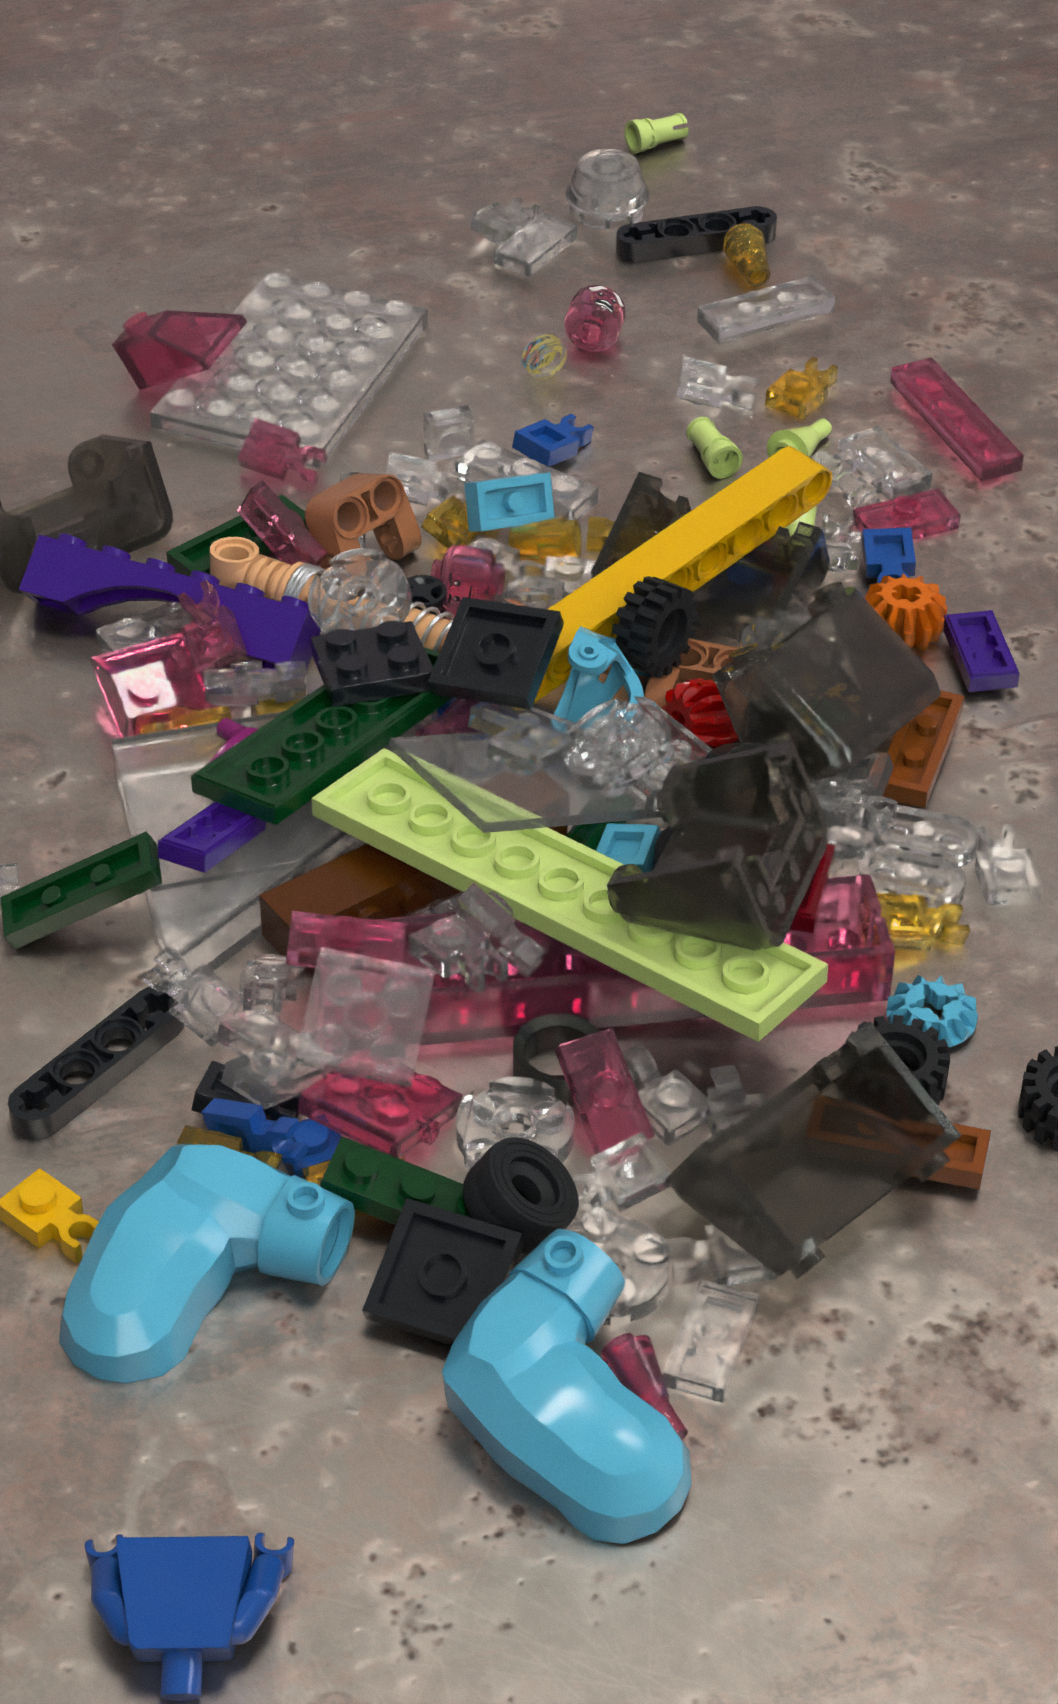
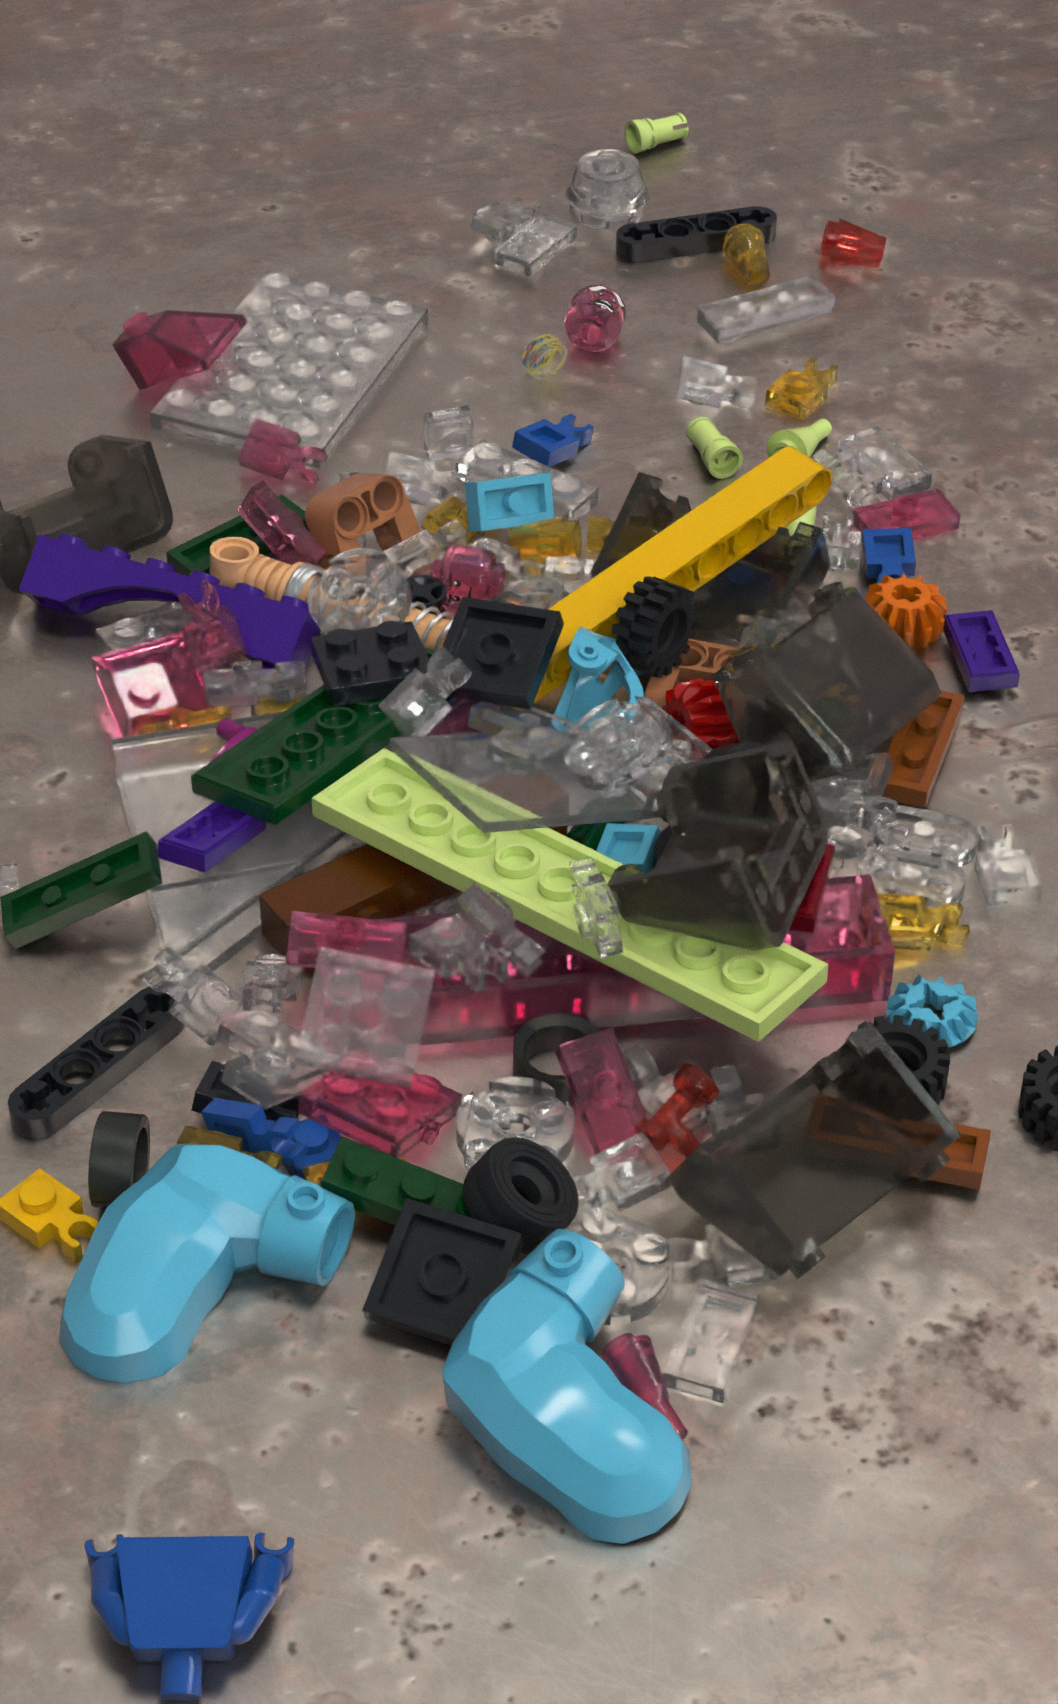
clear pink plate [890,357,1024,482] -> none
none -> pearl dark grey piece [88,1111,150,1208]
none -> clear plate [378,647,472,746]
none -> clear plate [383,518,471,588]
none -> clear plate [569,857,623,958]
none -> clear red piece [635,1063,720,1172]
none -> clear red cone [820,218,886,262]

